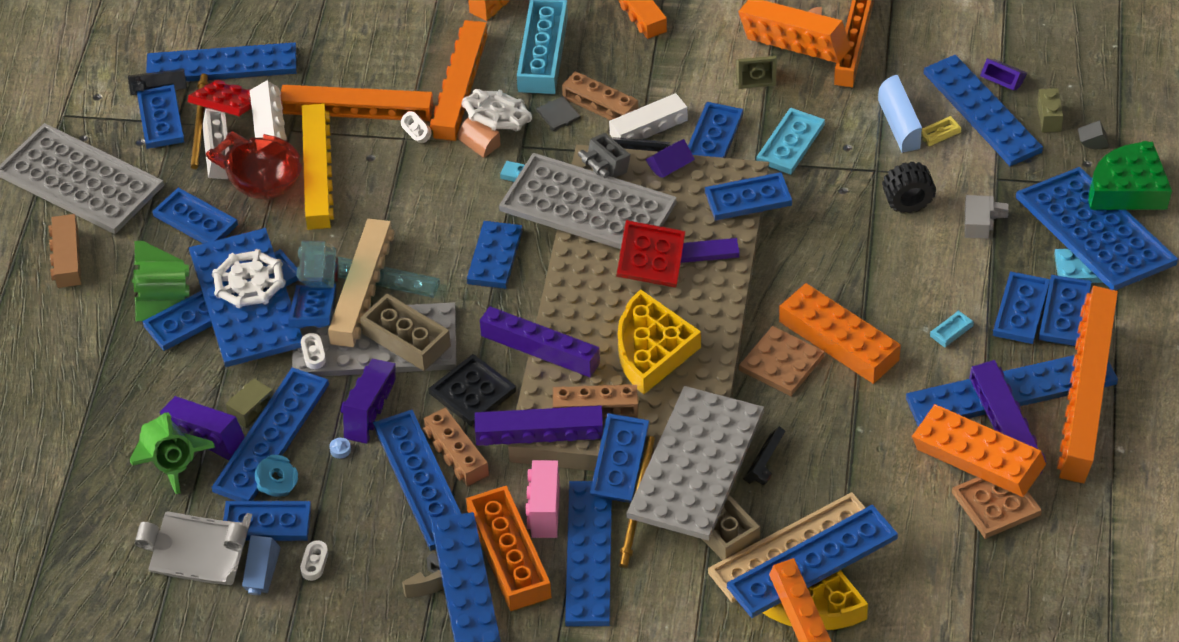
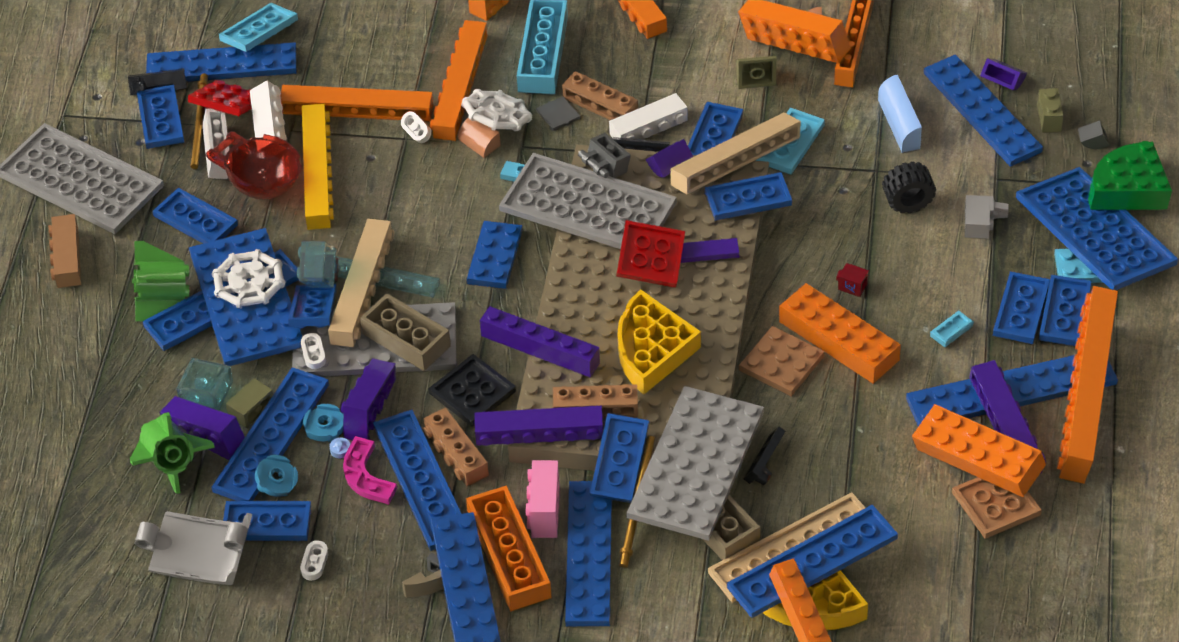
medium blue slope [242,535,280,596] -> none
light yellow tile [921,116,961,146] -> none
none -> clear light blue piece [176,358,233,411]
none -> medium azure plate [219,3,298,52]
none -> dark azure plate [303,404,344,442]
none -> dark pink plate [343,436,397,505]
none -> tan brick [671,112,801,194]
none -> dark red brick [836,263,869,297]

